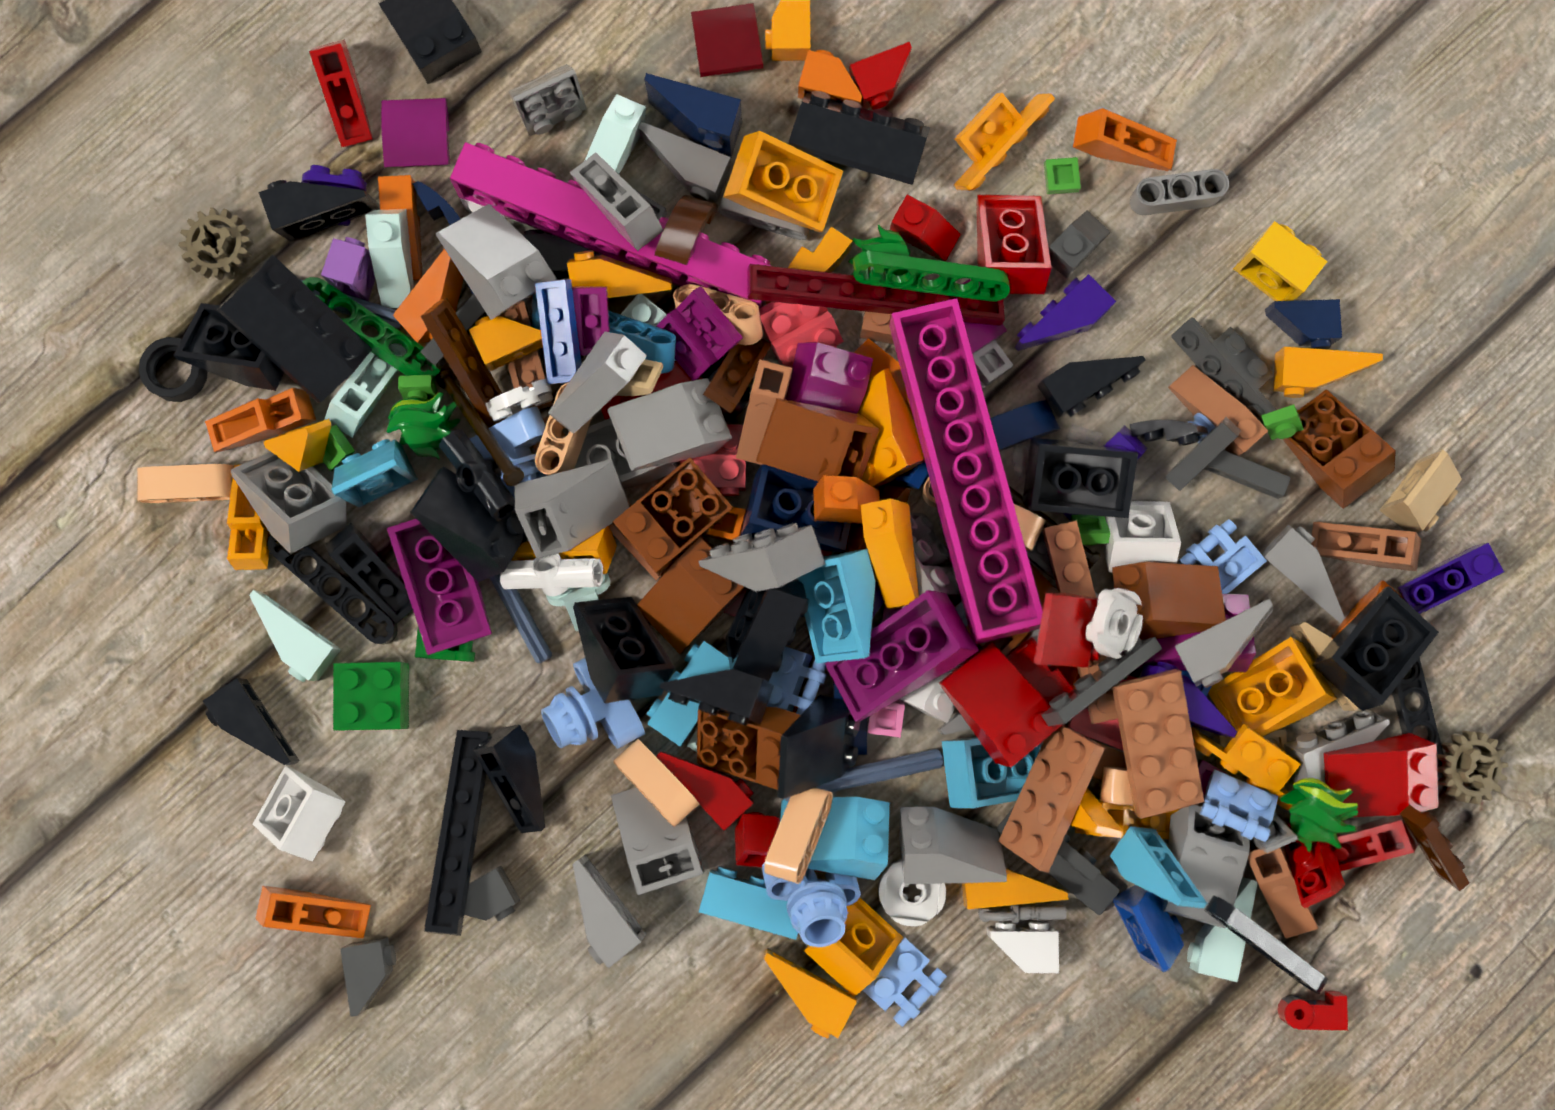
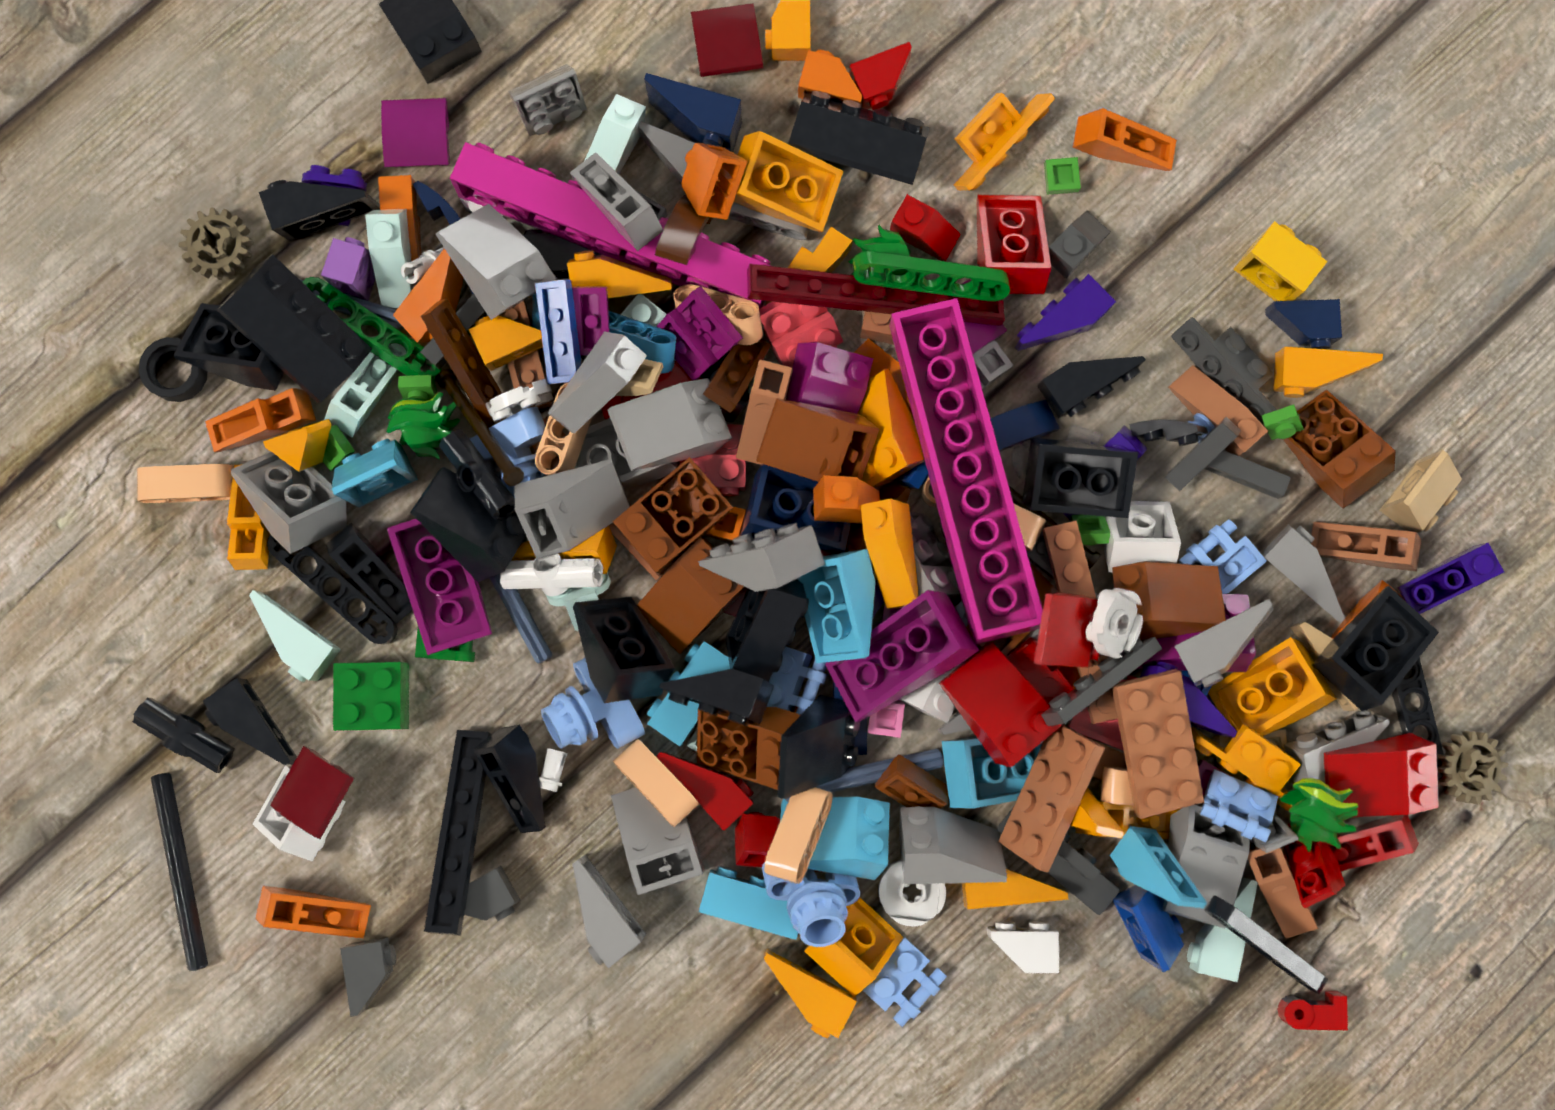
red slope [309,39,373,147] -> none
light grey piece [978,905,1066,923] -> none
light grey beam [1130,169,1229,215] -> none
reddish brown plate [1399,805,1470,891] -> none
none -> black piece [132,698,235,773]
none -> black axle [151,773,208,971]
none -> dark red slope [270,746,354,839]
none -> white pin [401,247,444,284]
none -> white pin [539,748,568,792]
none -> orange torso [681,142,747,220]
none -> dark orange slope [875,754,948,809]

